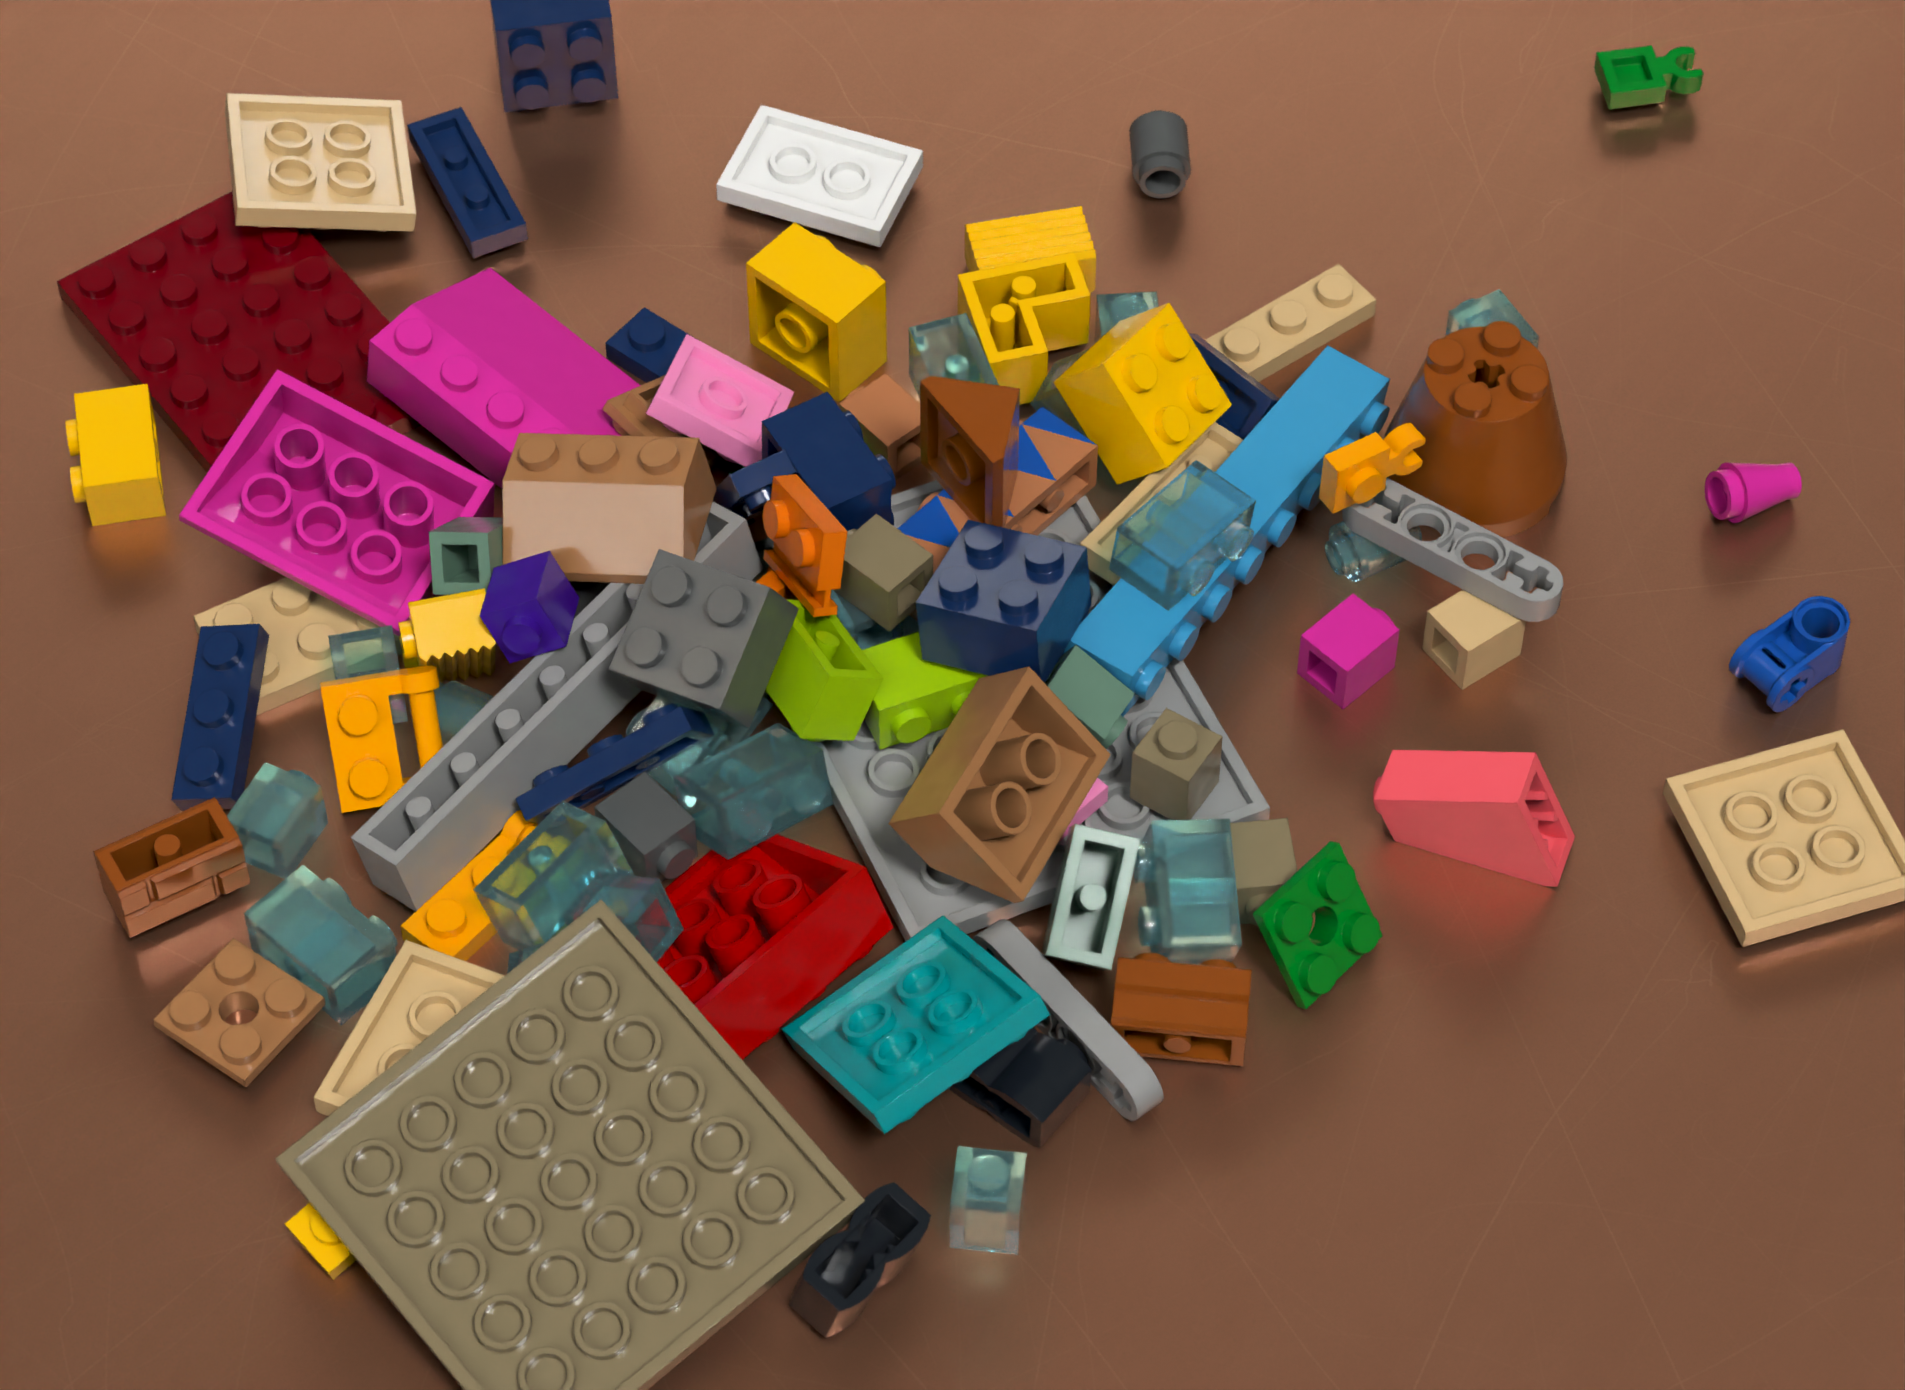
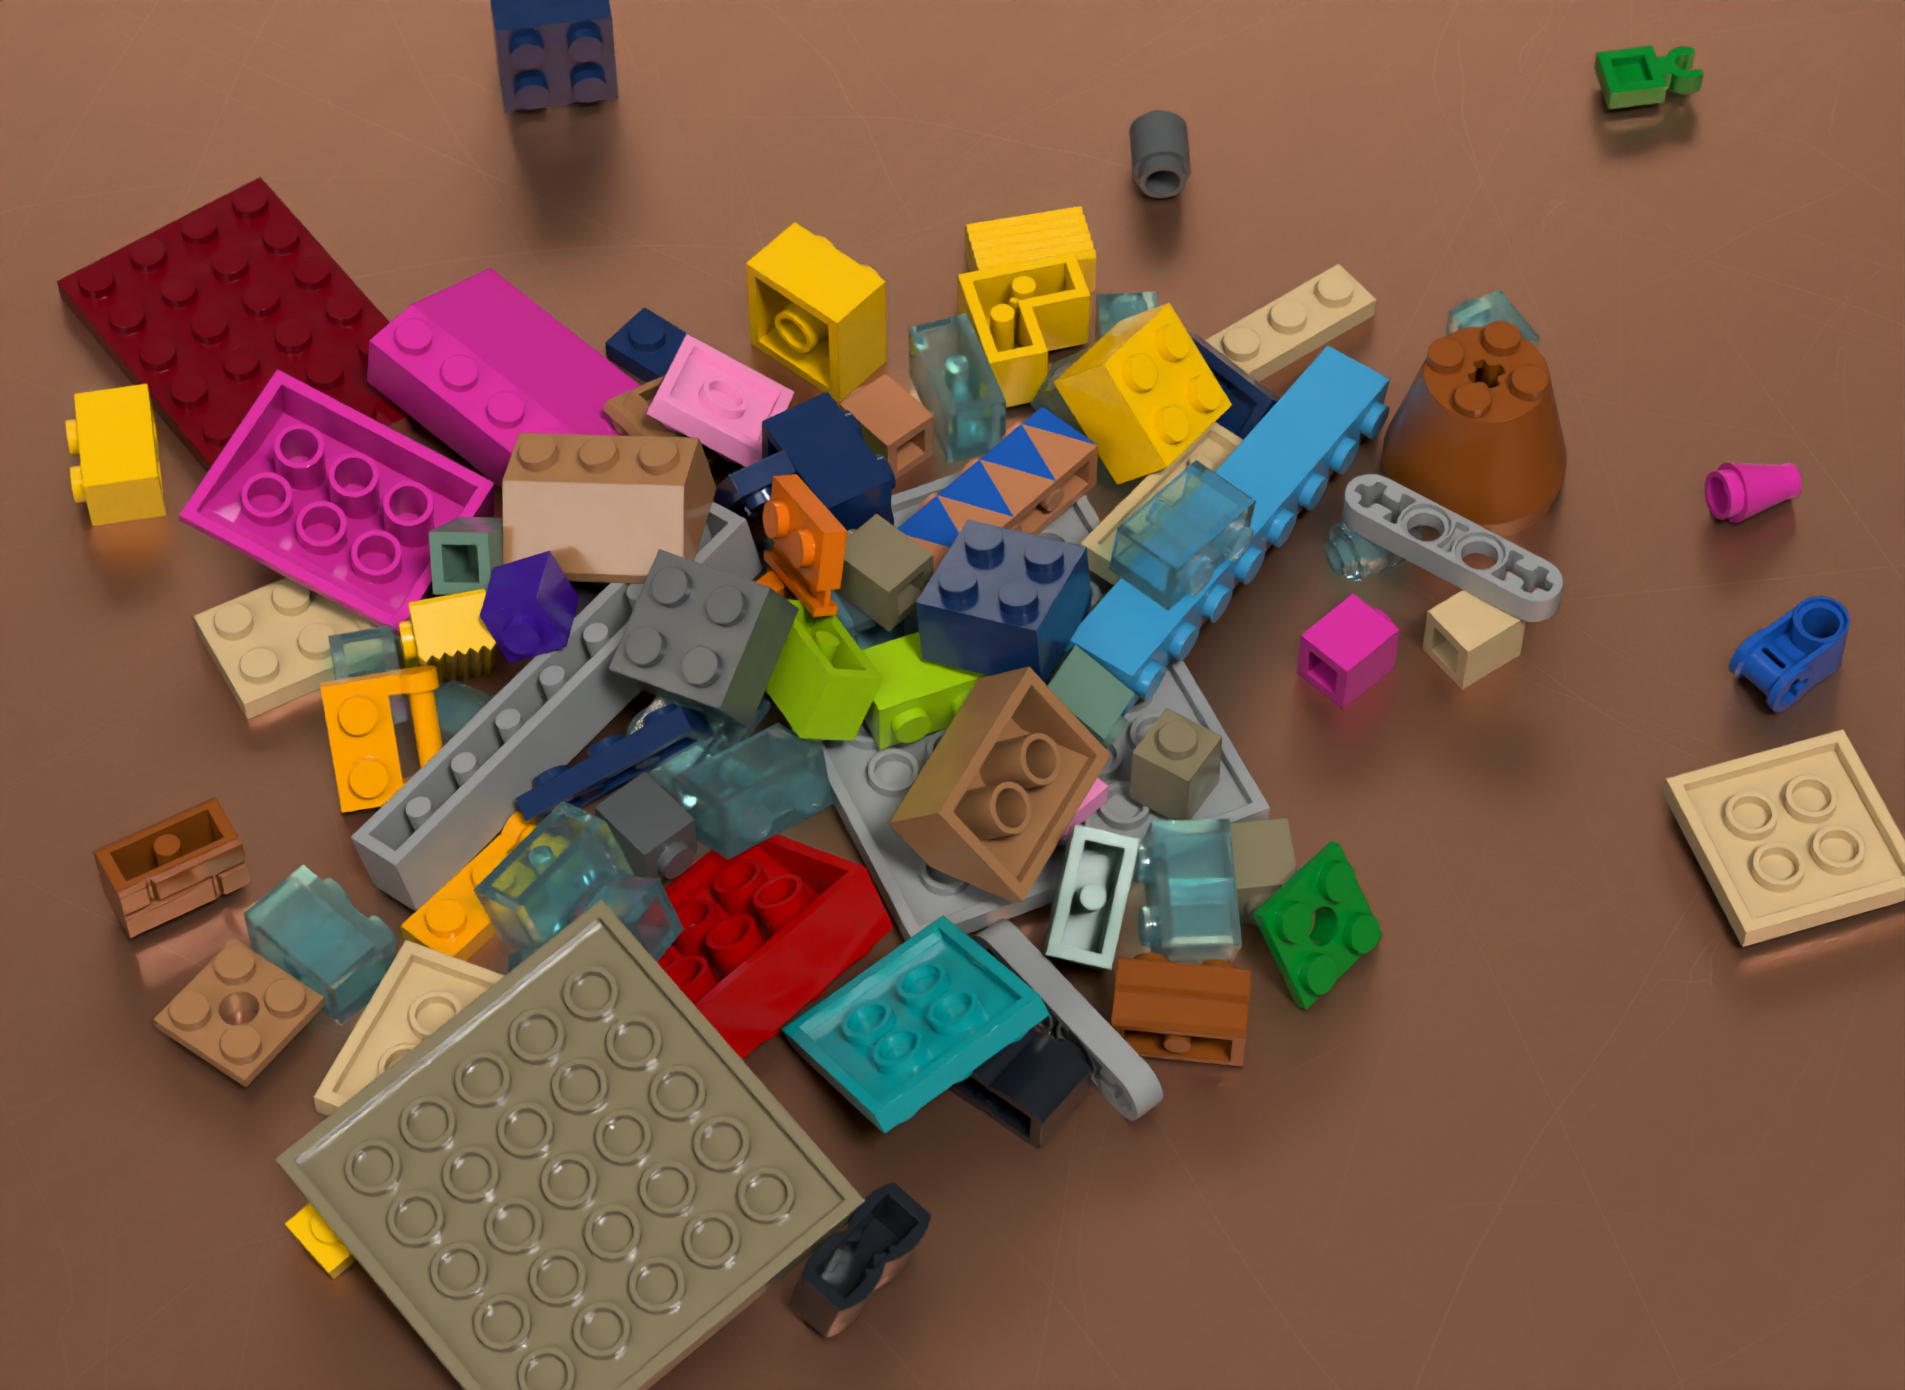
dark blue plate [171,624,269,811] -> none
tan plate [225,93,416,232] -> none
clear light blue brick [227,762,328,880] -> none
dark blue plate [407,107,528,258] -> none
white plate [716,105,923,247] -> none
dark orange slope [920,376,1020,528] -> none
clear light blue brick [950,1146,1027,1255] -> none
light orange plate [1319,423,1426,514] -> none
coral slope [1373,750,1575,887] -> none

